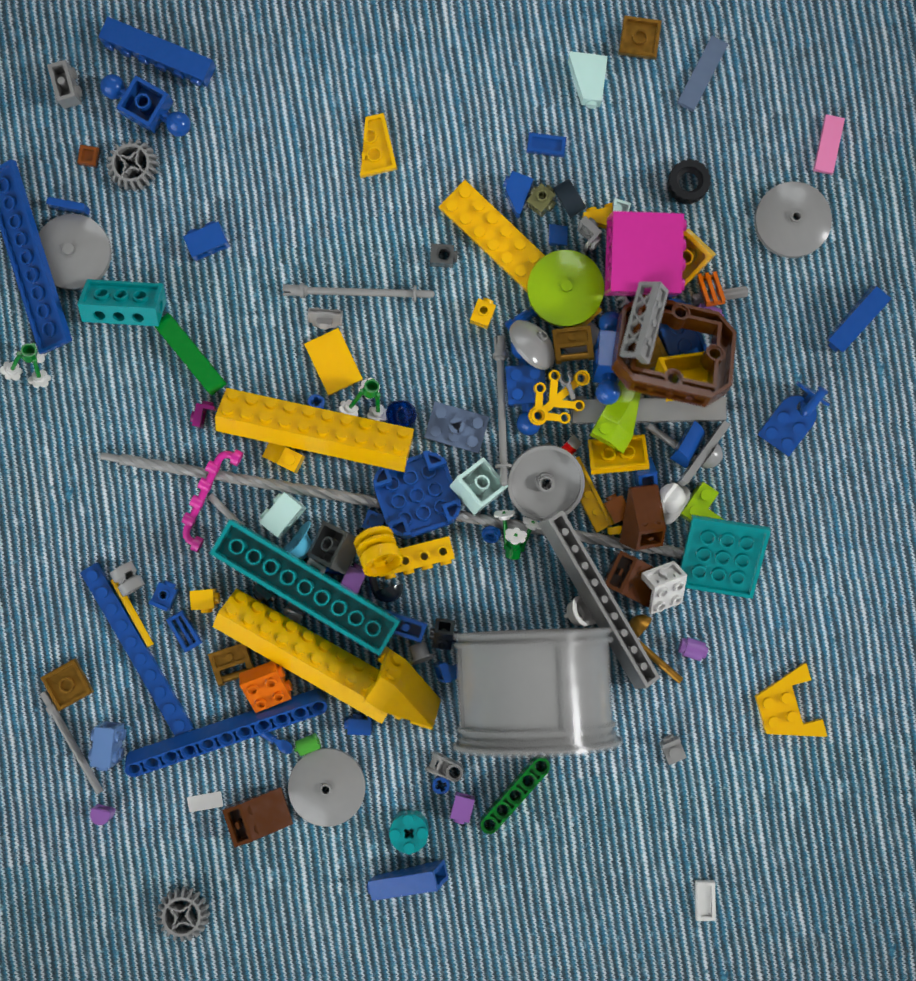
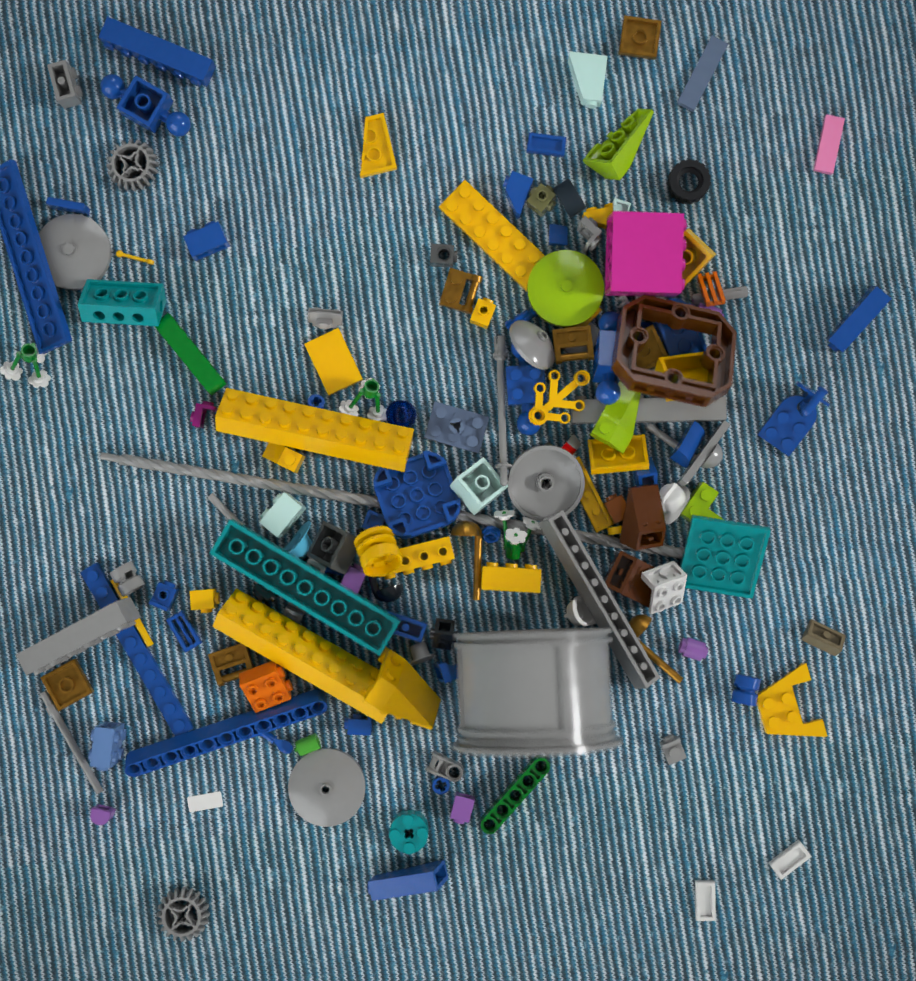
dark orange tile [77,145,101,168] -> none
dark pink bar [181,449,244,553] -> none
reddish brown slope [222,787,293,848] -> none
light grey bar [283,283,435,302] -> none
light grey hand [560,372,576,400] -> none
light grey fence [619,282,669,364] -> none
light grey dish [754,182,832,258] -> none
none -> light grey brick [15,597,141,676]
none -> yellow hinge [116,250,154,265]
none -> pearl gold plate [439,268,483,314]
none -> pearl gold piece [451,521,482,600]
none -> yellow piece [481,562,542,593]
none -> lime wedge [583,109,654,180]
none -> blue wheel [731,674,761,706]
none -> white tile [768,840,812,880]
none -> dark tan slope [801,619,846,656]

